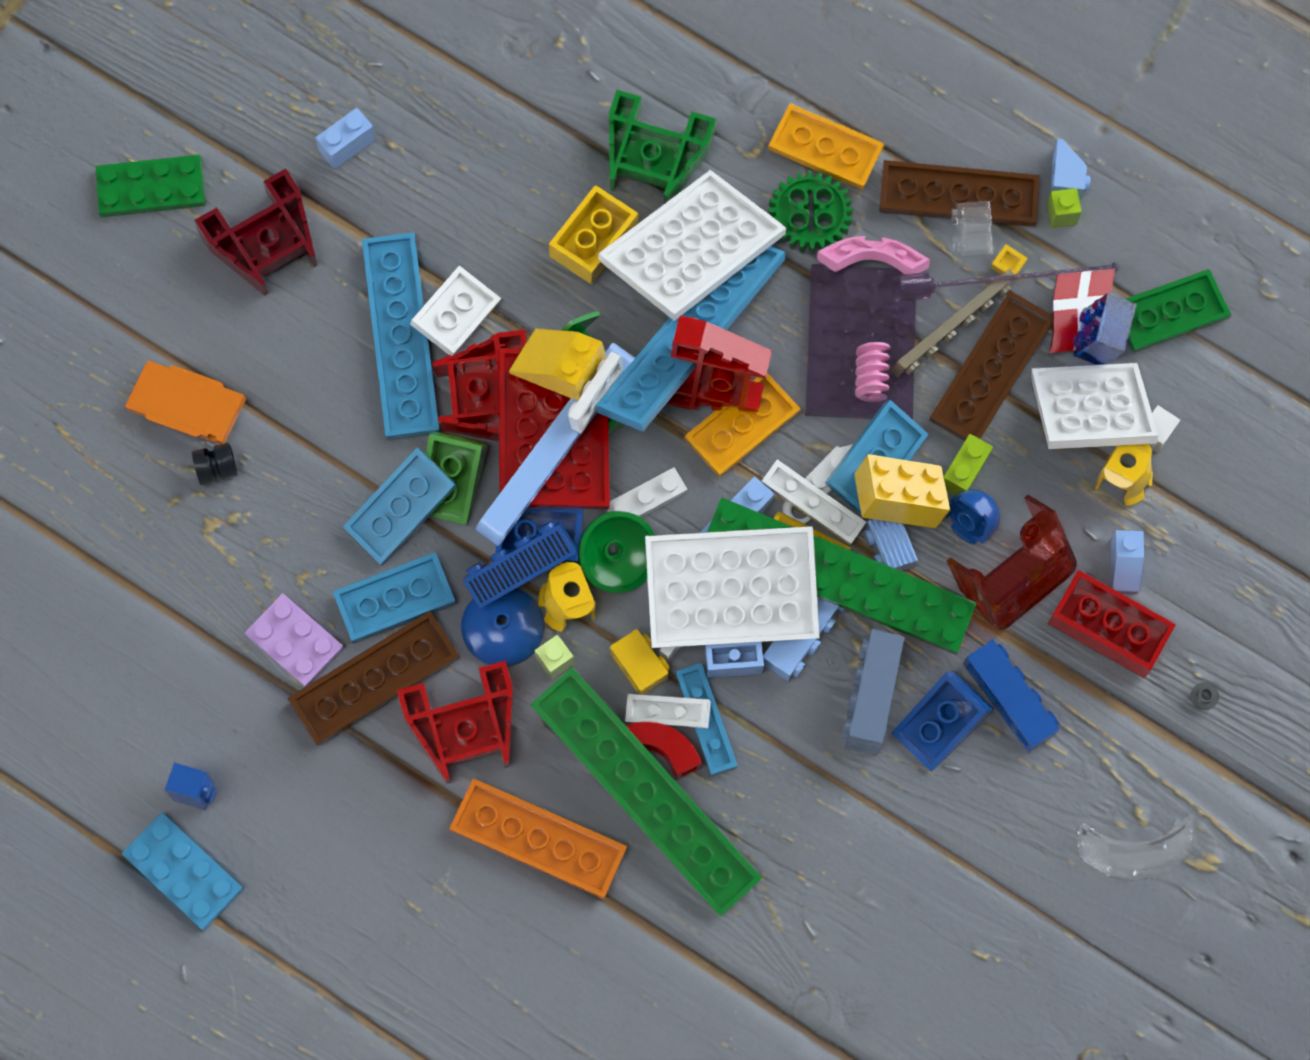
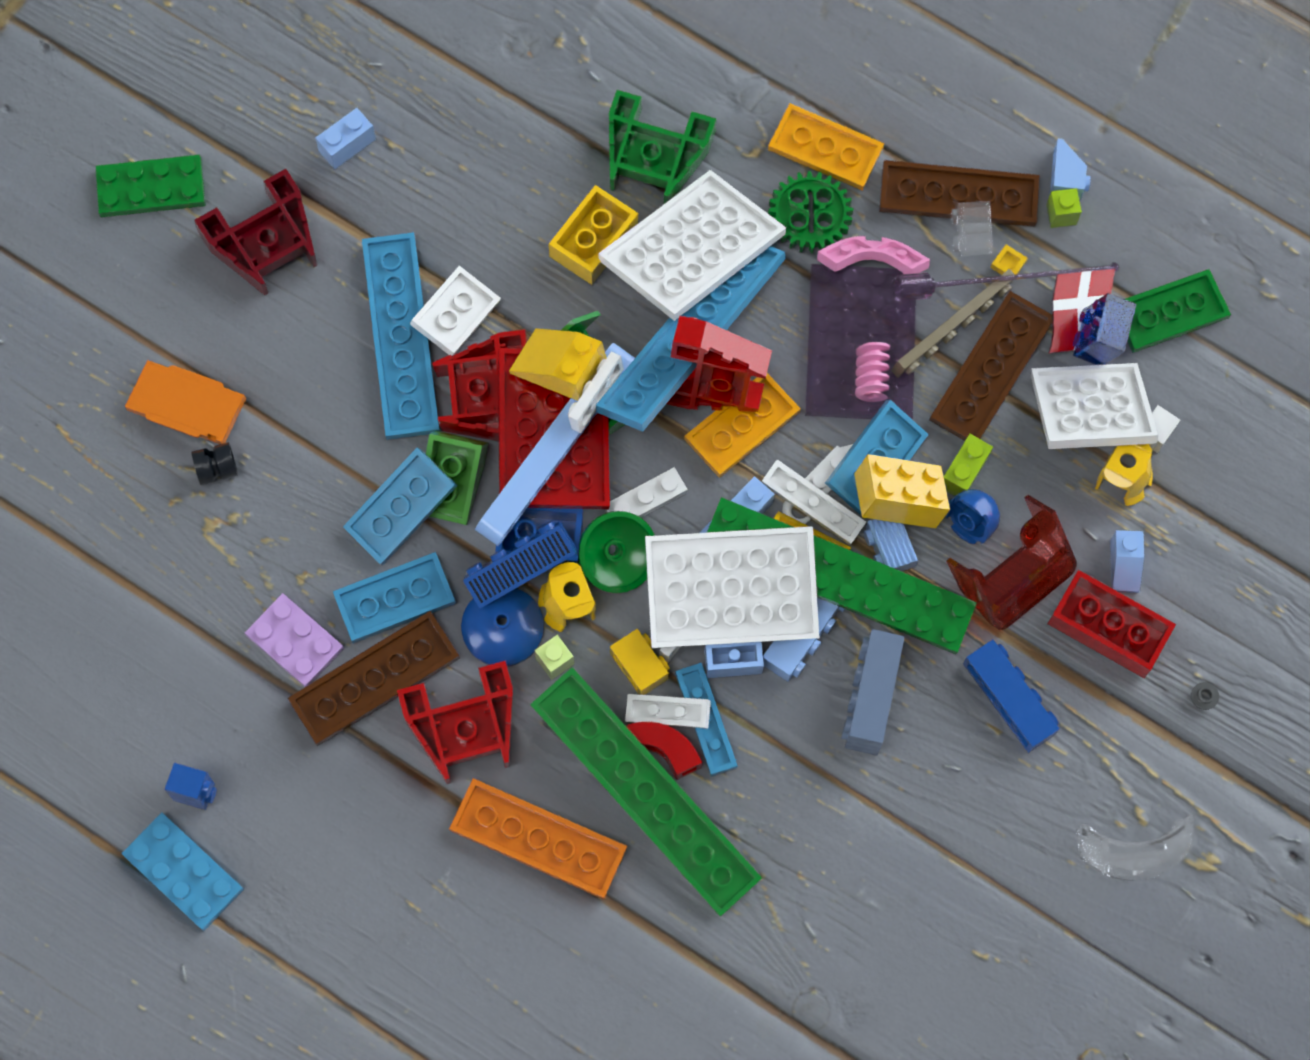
blue slope [891,671,994,772] -> none

